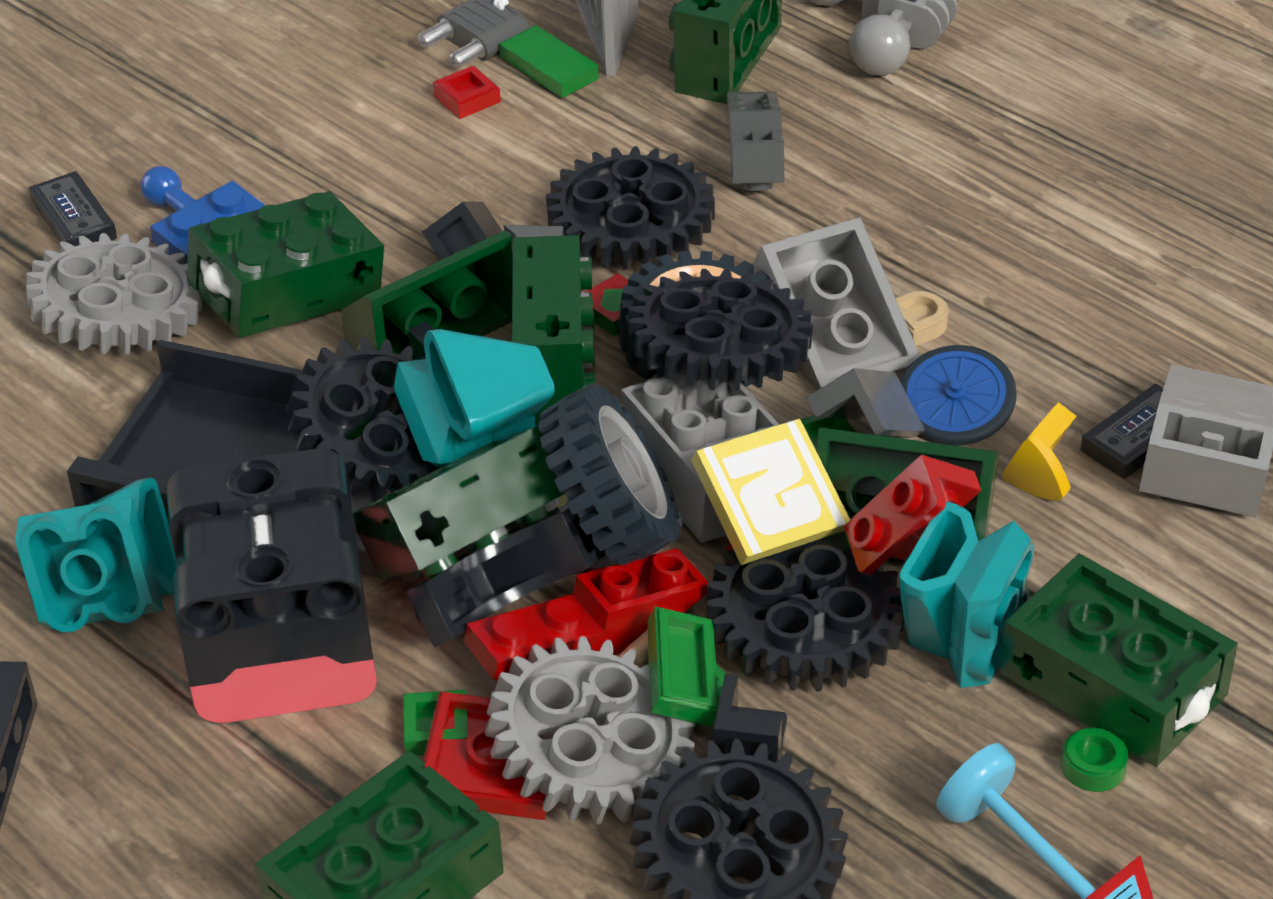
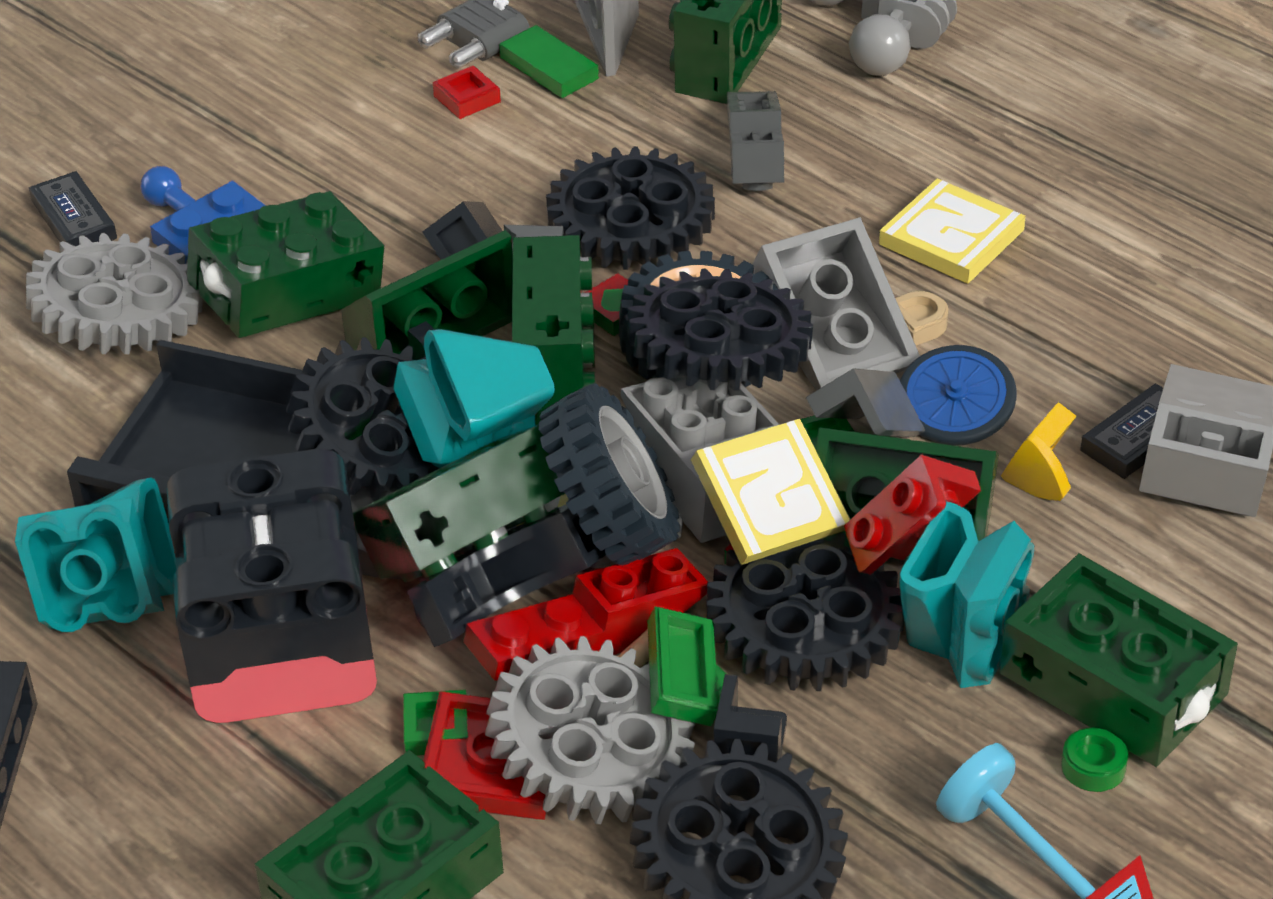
none -> tile [879,178,1026,284]

